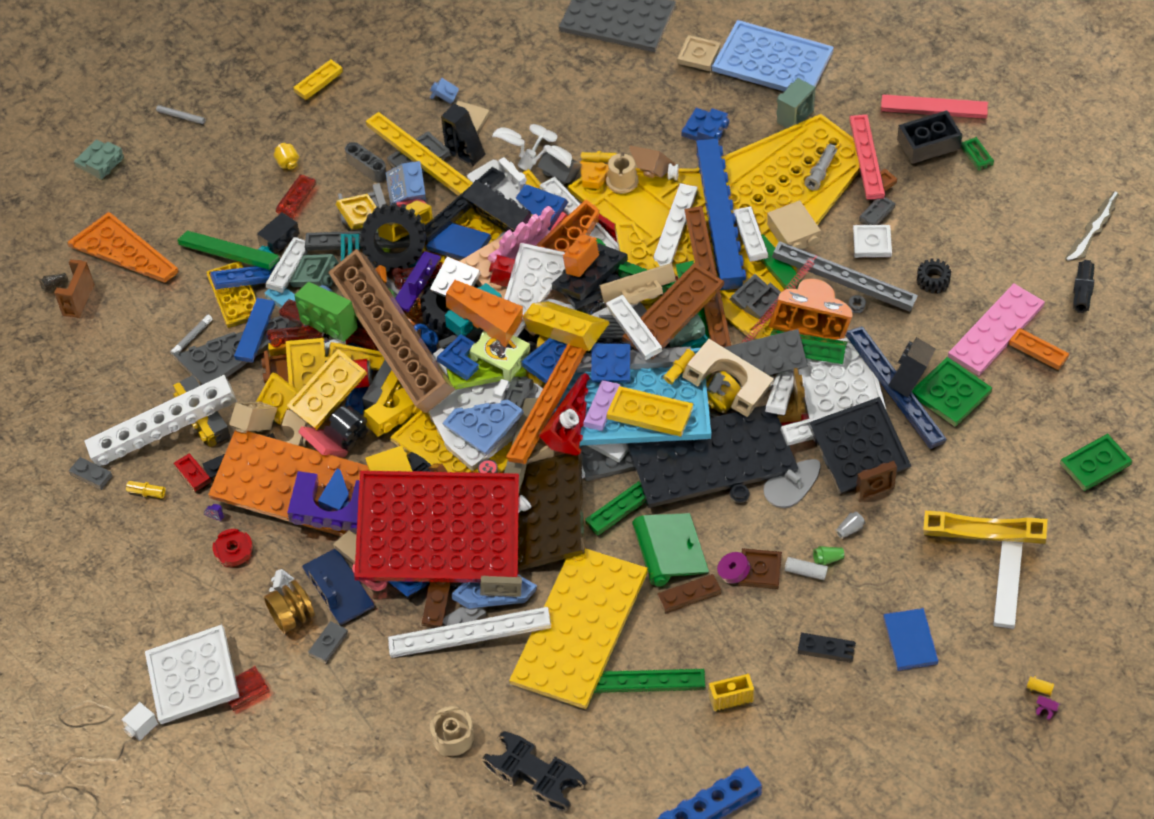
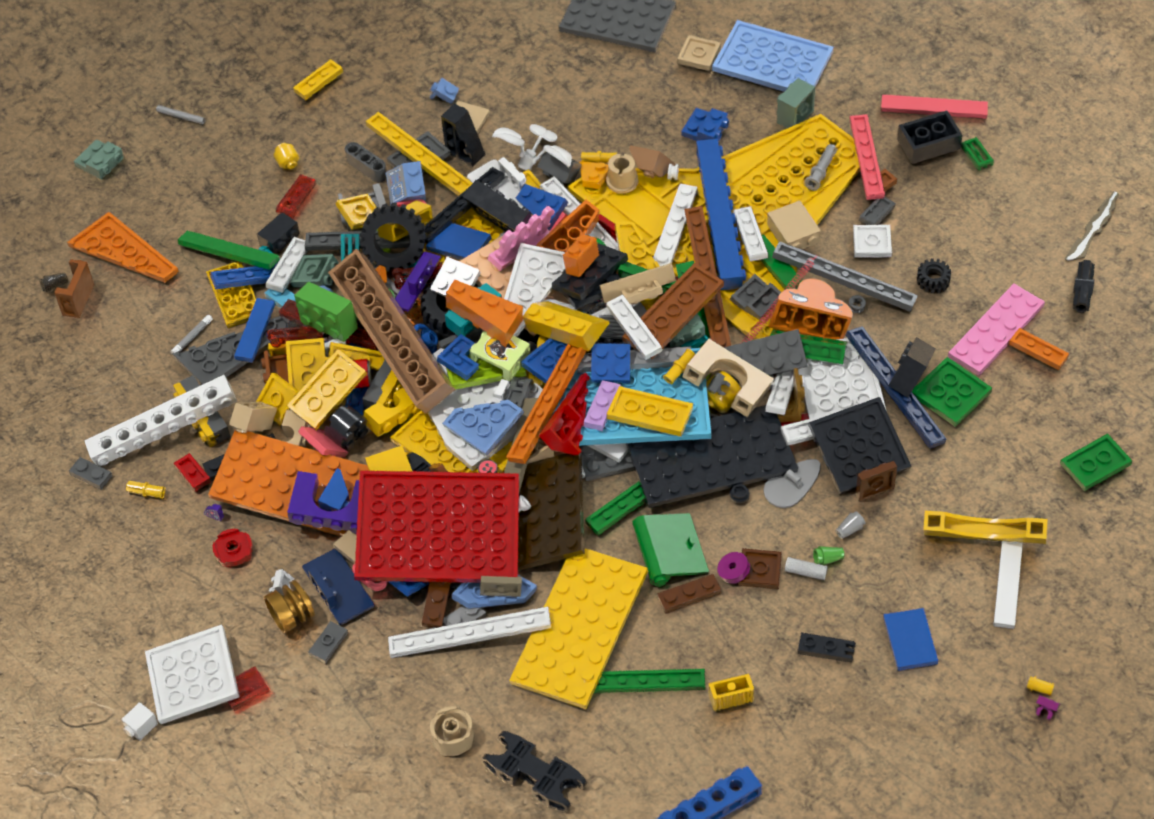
red brick [489,255,515,287] -> none
white bush [559,409,579,429] -> none

